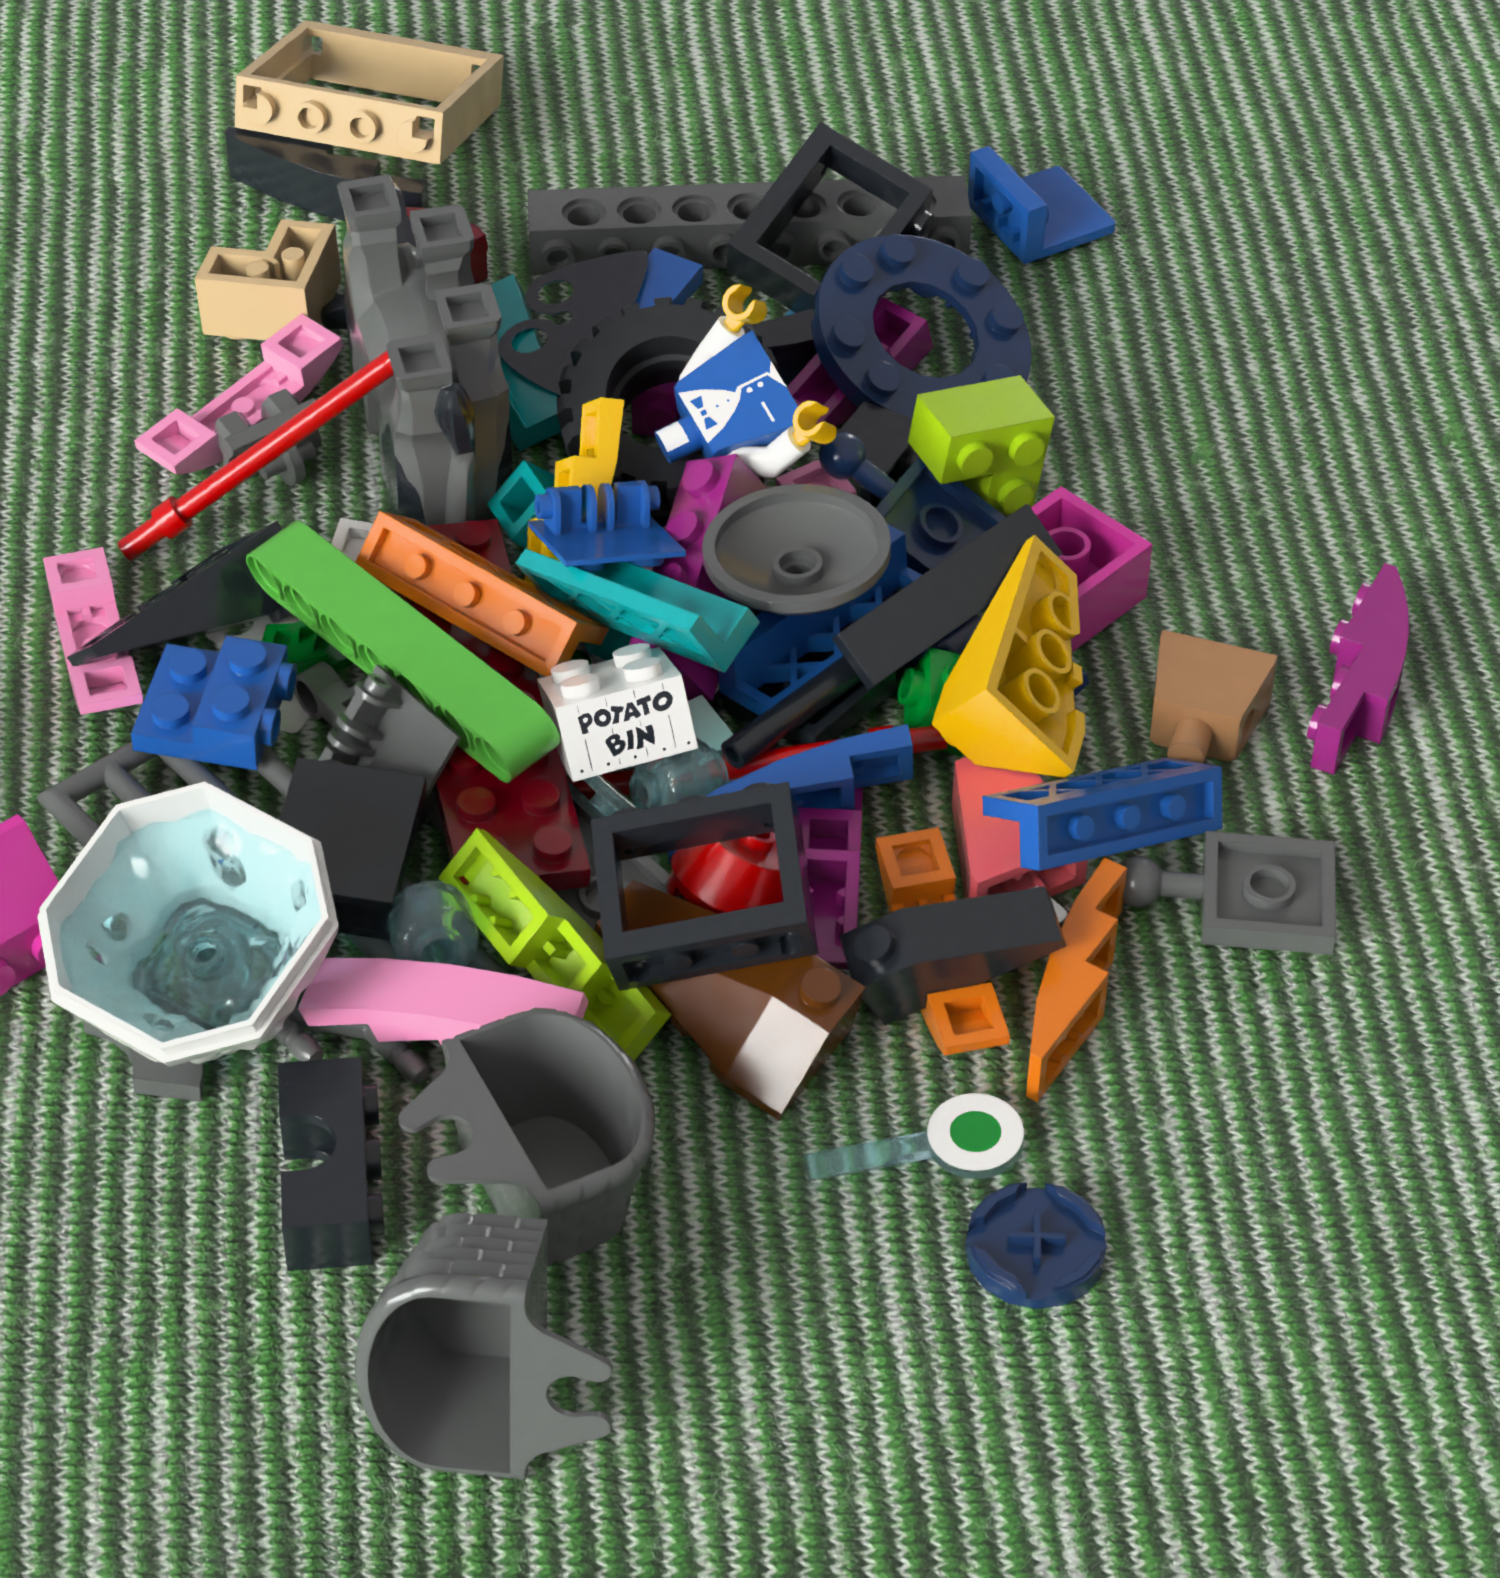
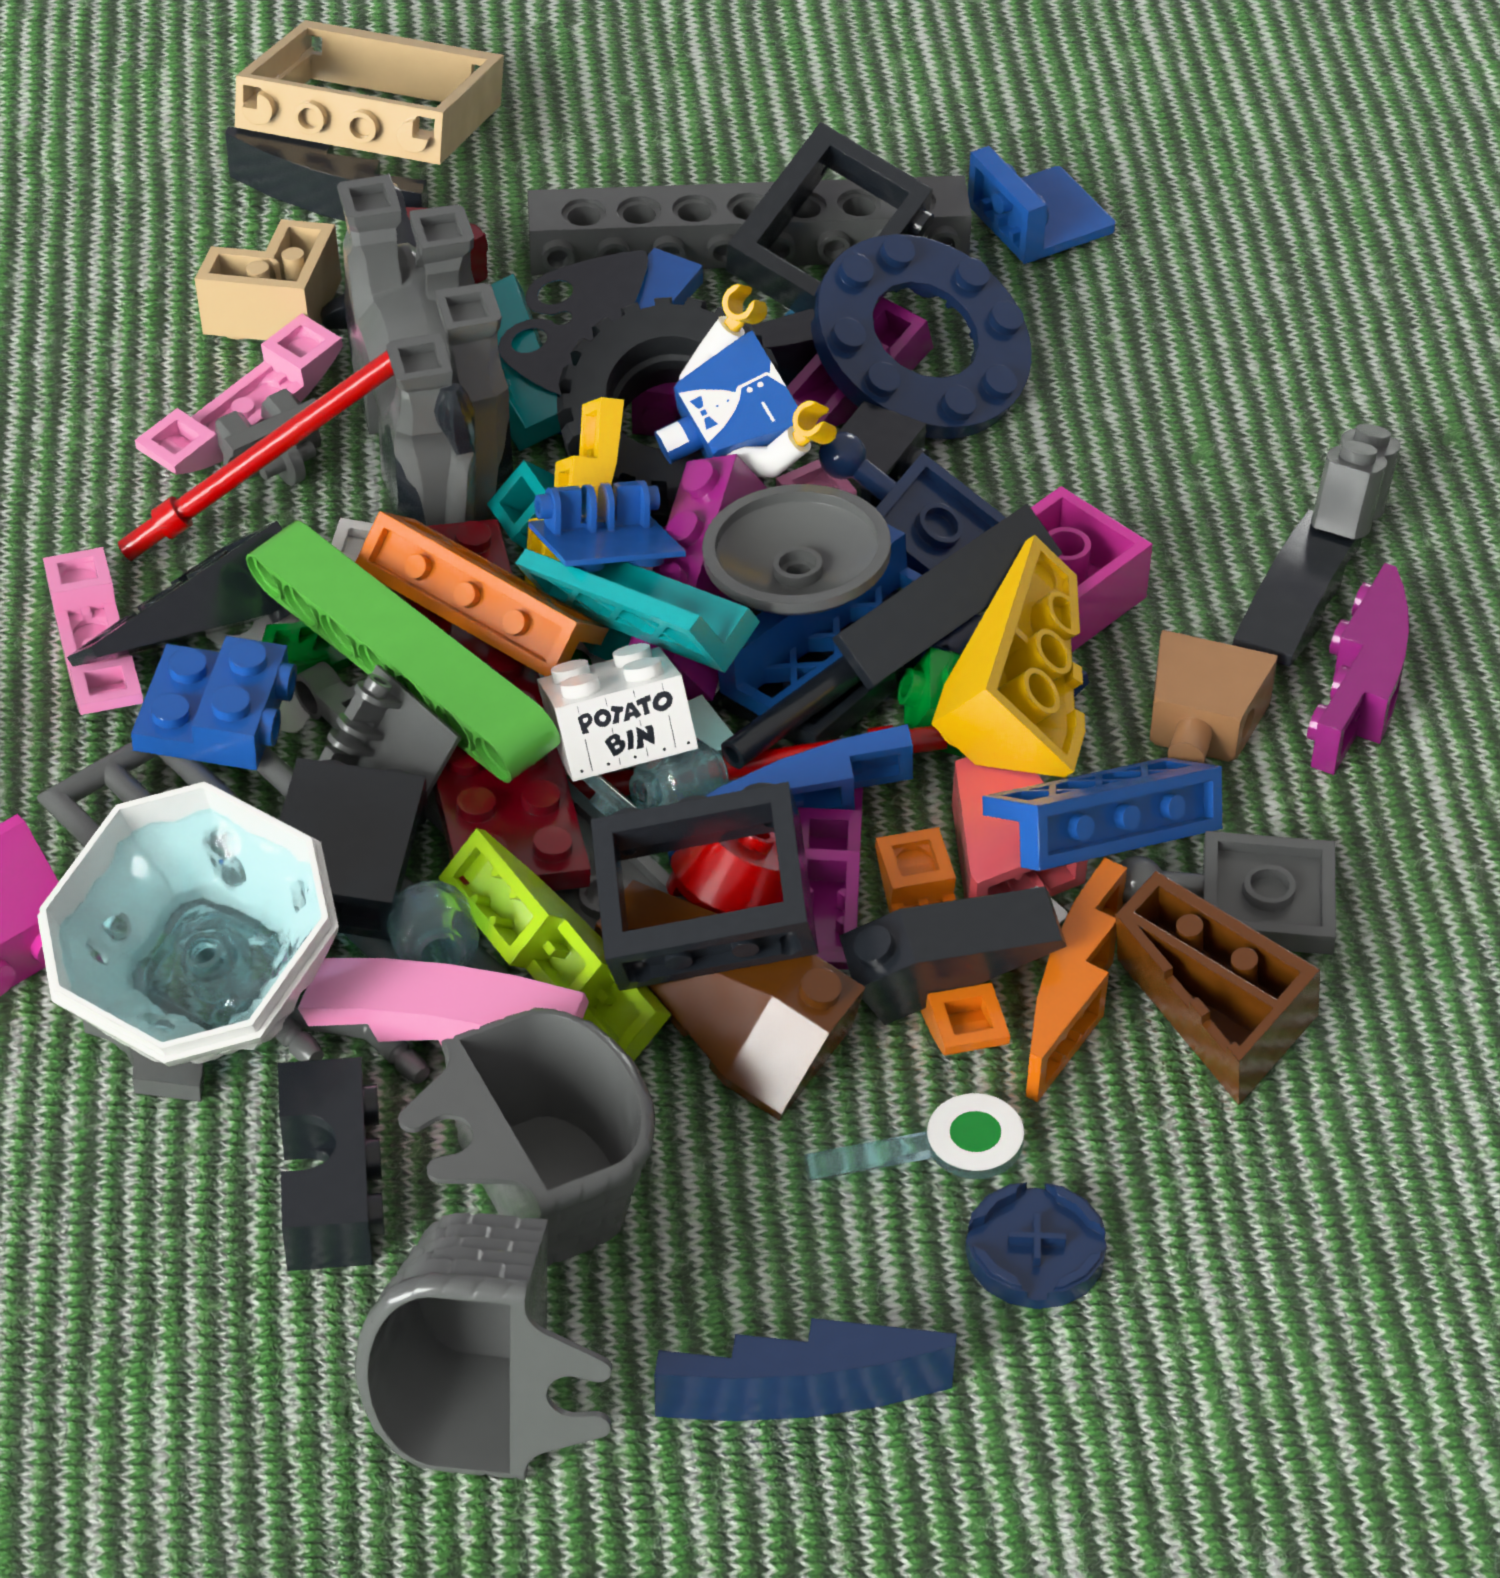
lime brick [908,375,1055,516] -> none
none -> dark blue slope [654,1318,957,1421]
none -> reddish brown wedge [1115,871,1320,1105]
none -> black slope [1232,510,1363,667]
none -> brick [1311,424,1401,539]

